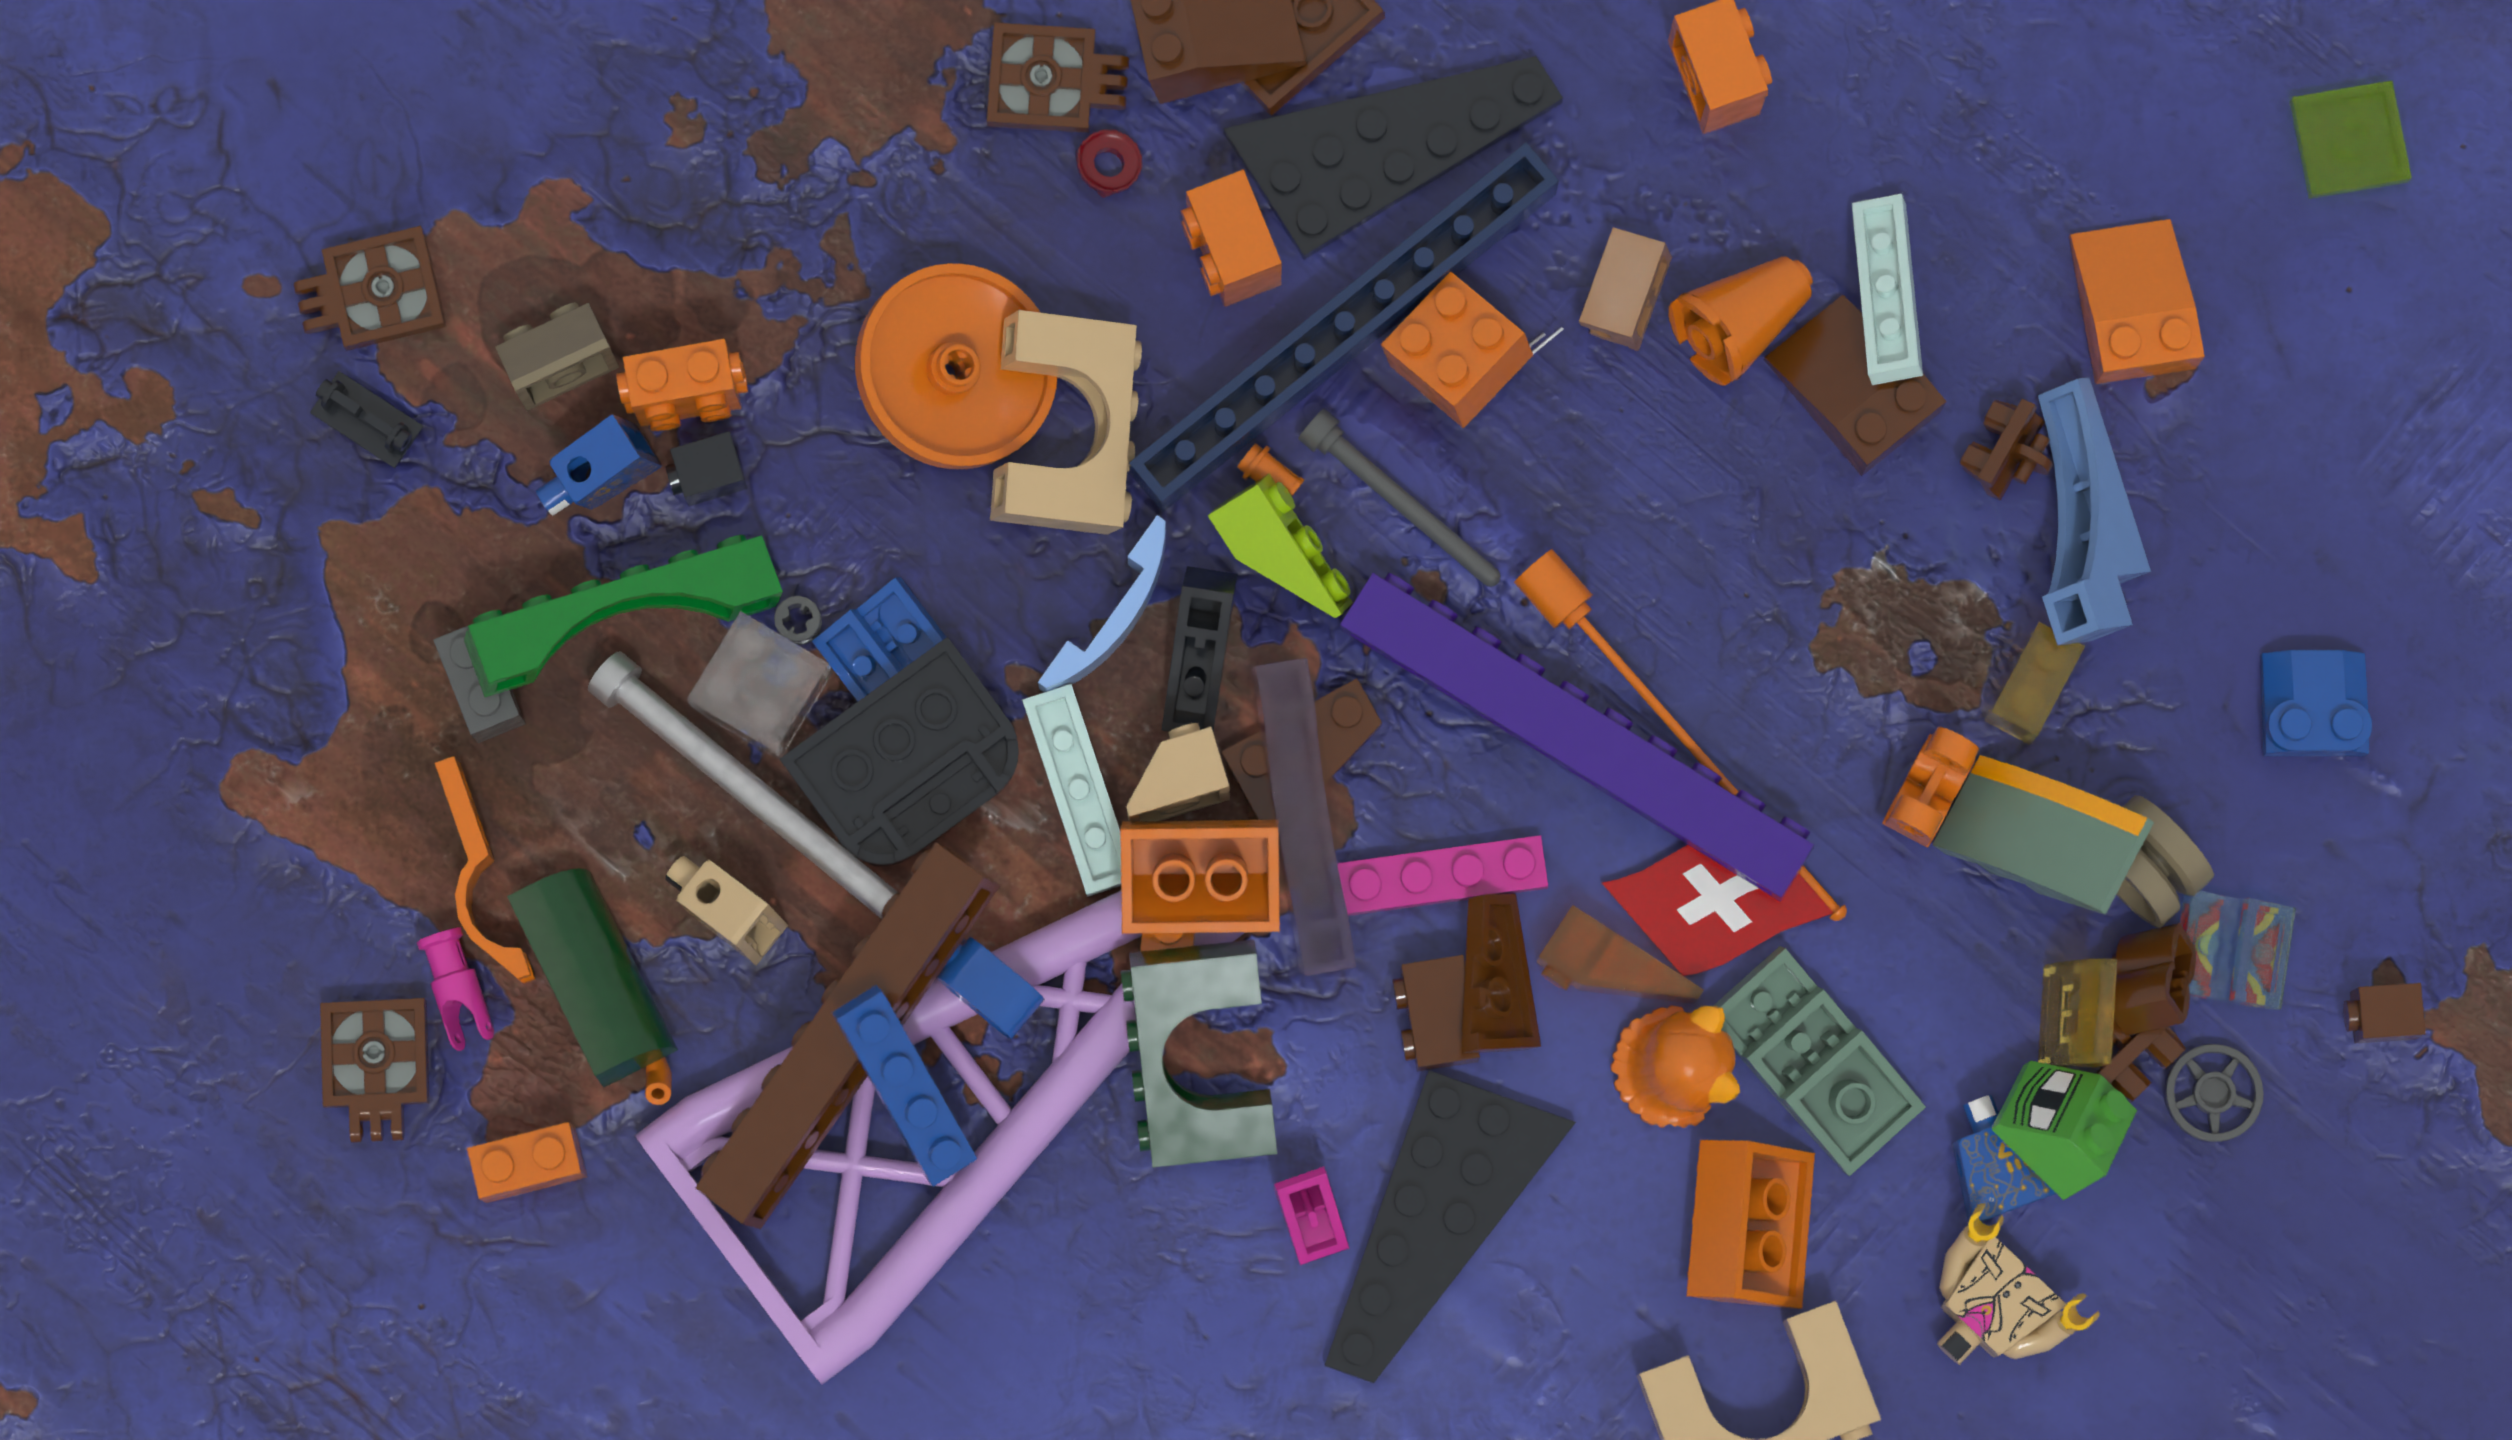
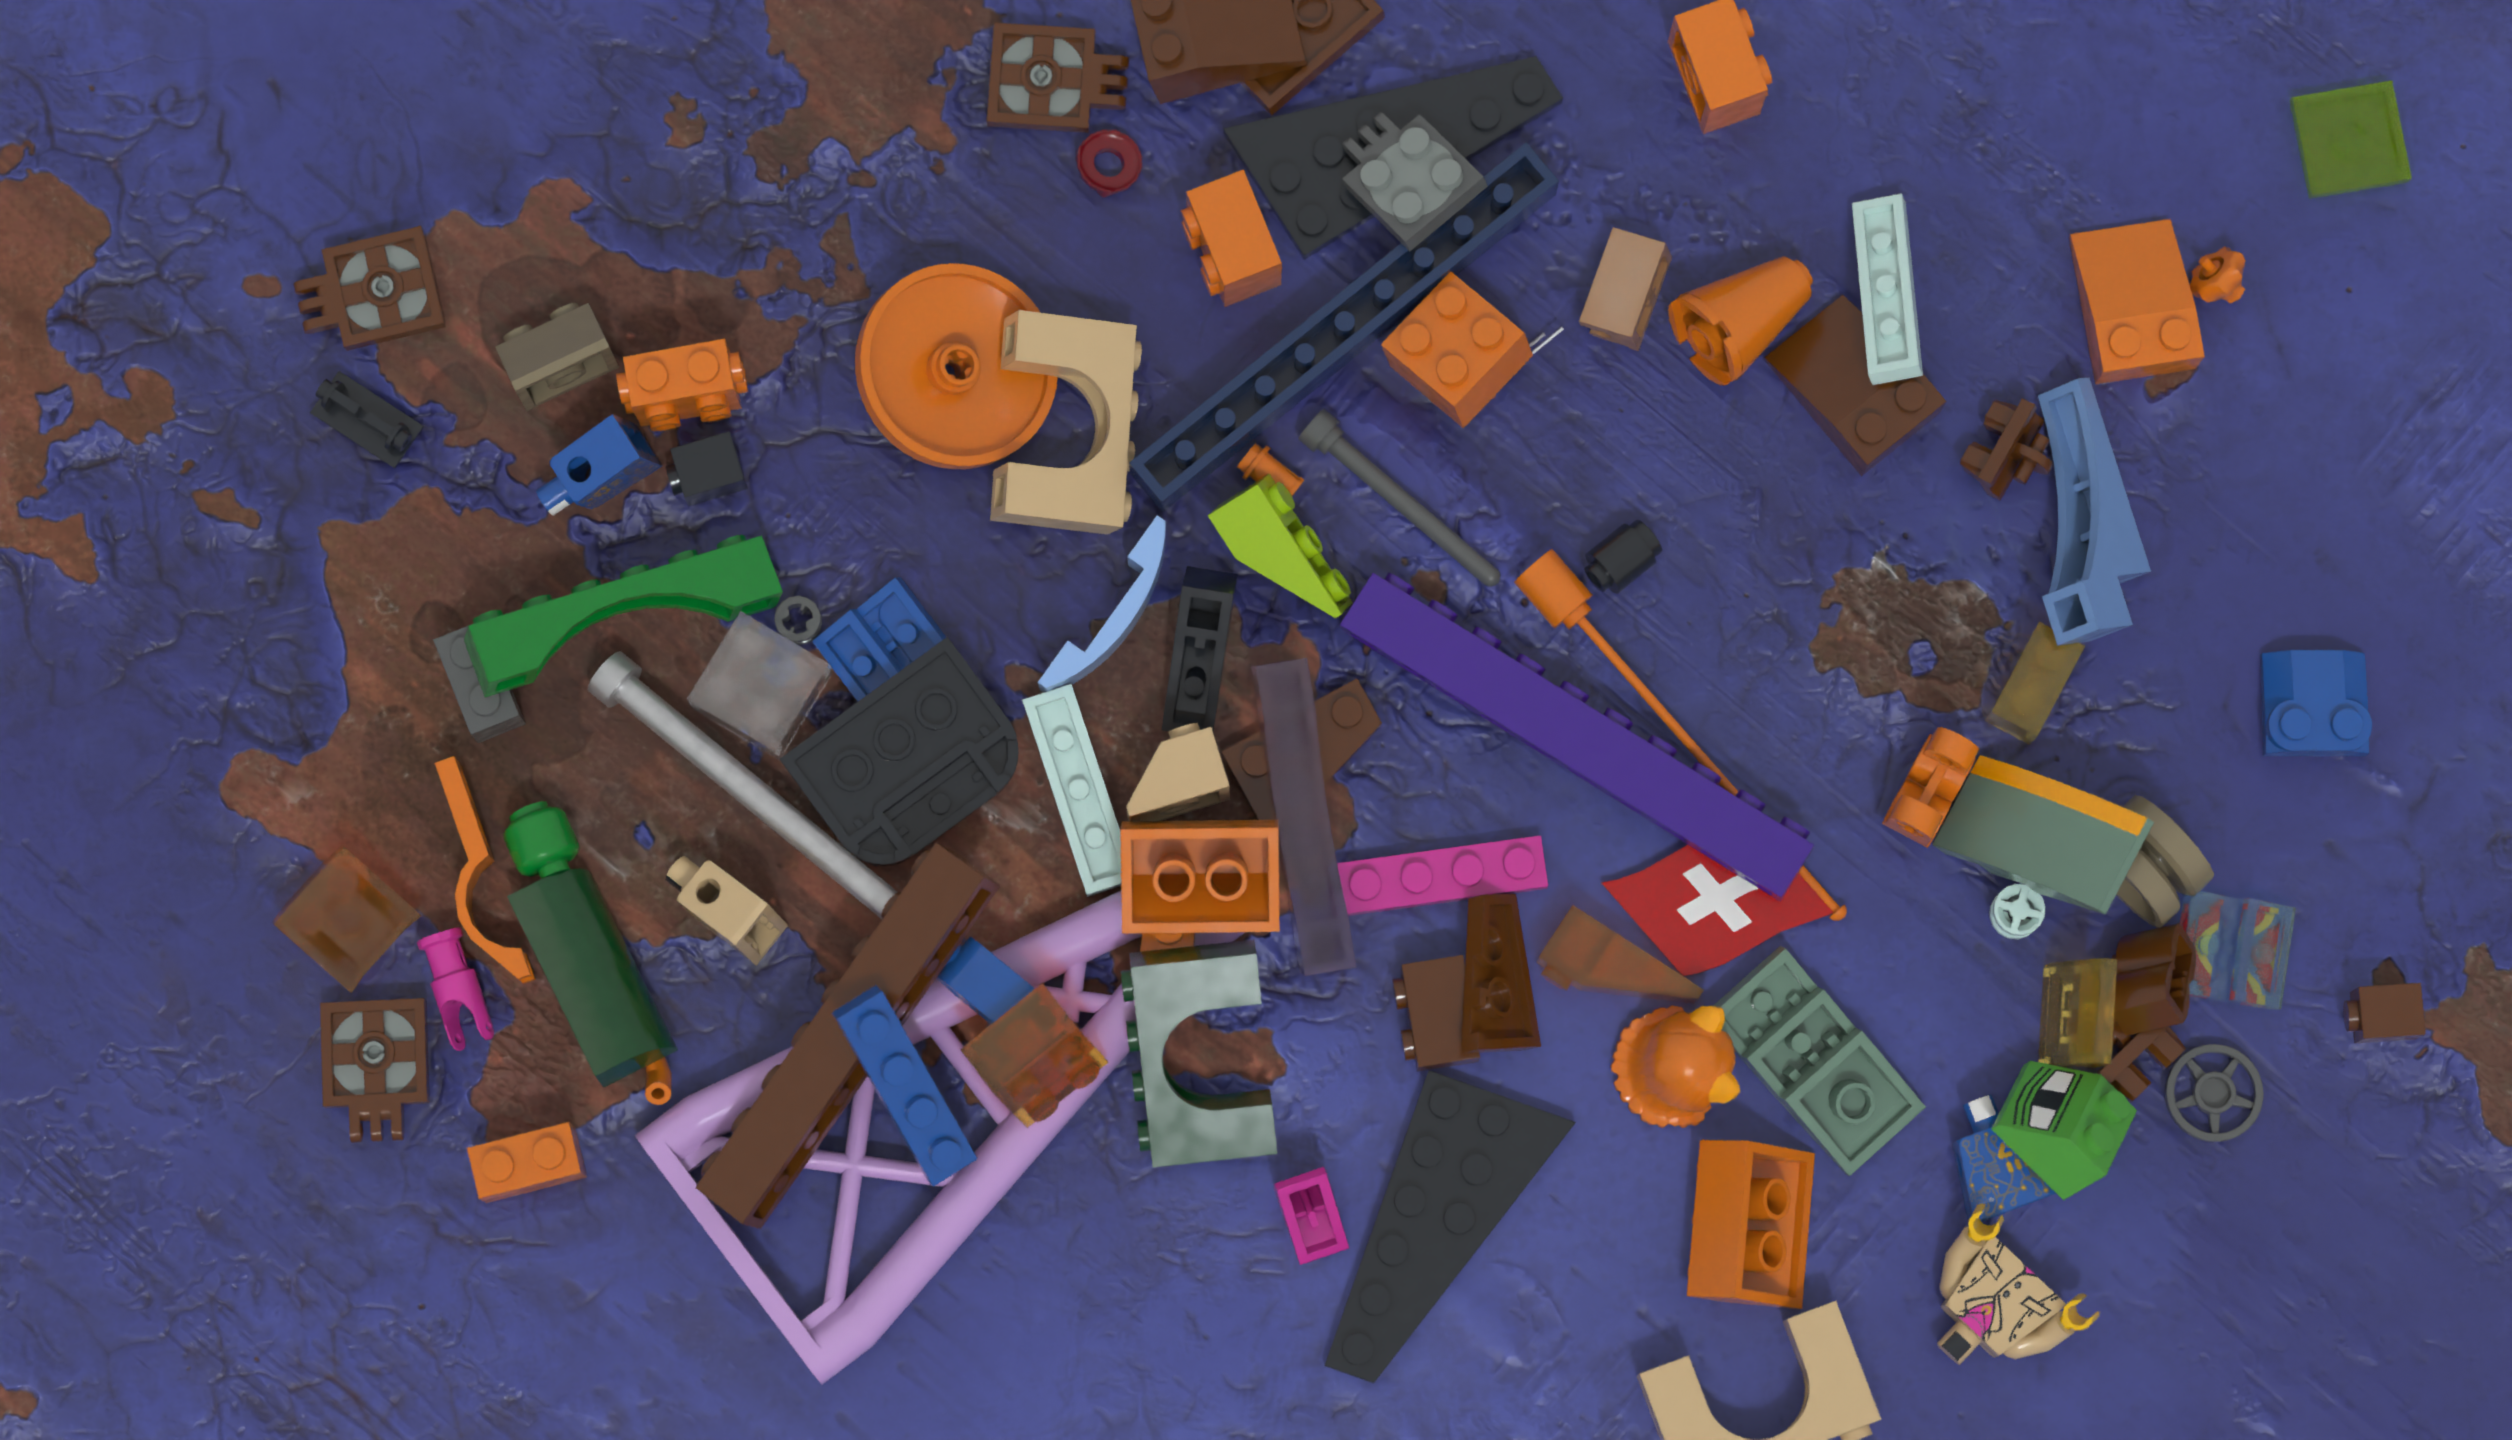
none -> clear orange slope [272,845,422,993]
none -> green head [503,801,580,879]
none -> clear orange brick [960,983,1109,1128]
none -> piece [1341,111,1488,252]
none -> black brick [1584,520,1662,594]
none -> light aqua wheel [1989,884,2045,940]
none -> orange piece [2189,246,2246,304]

